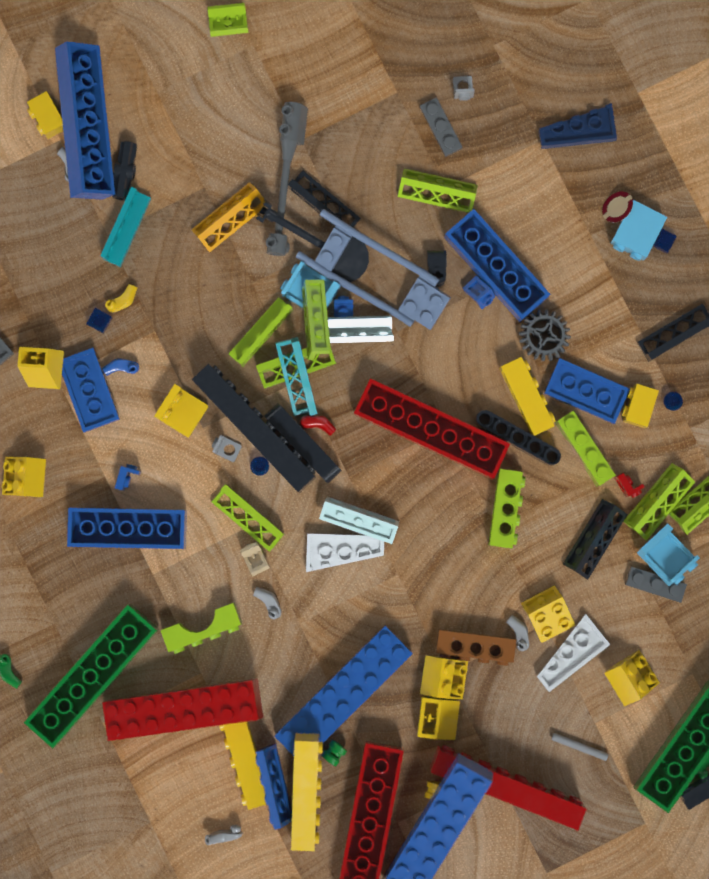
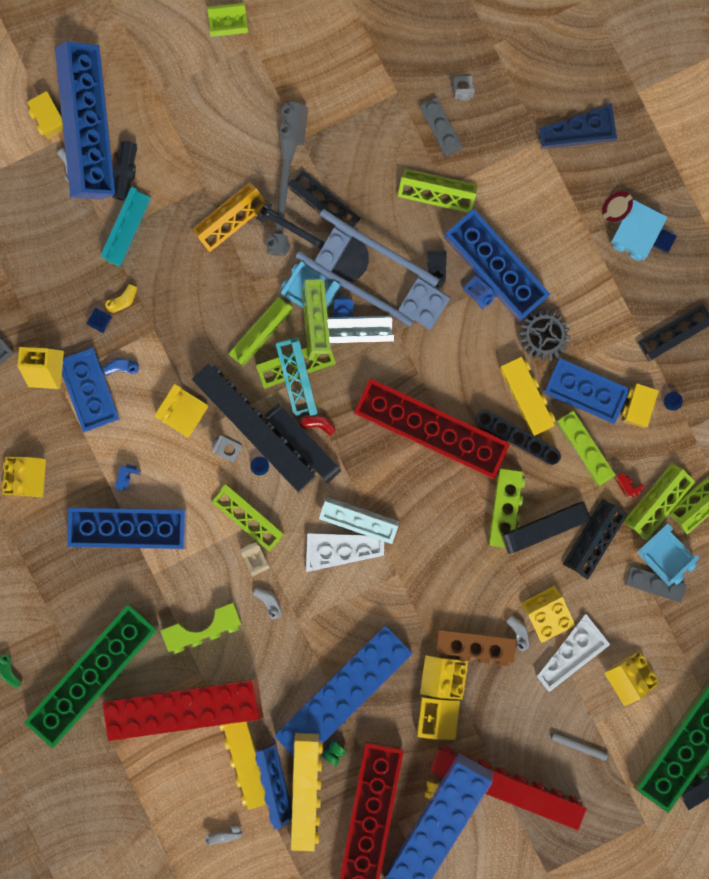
none -> black beam [501,501,591,554]

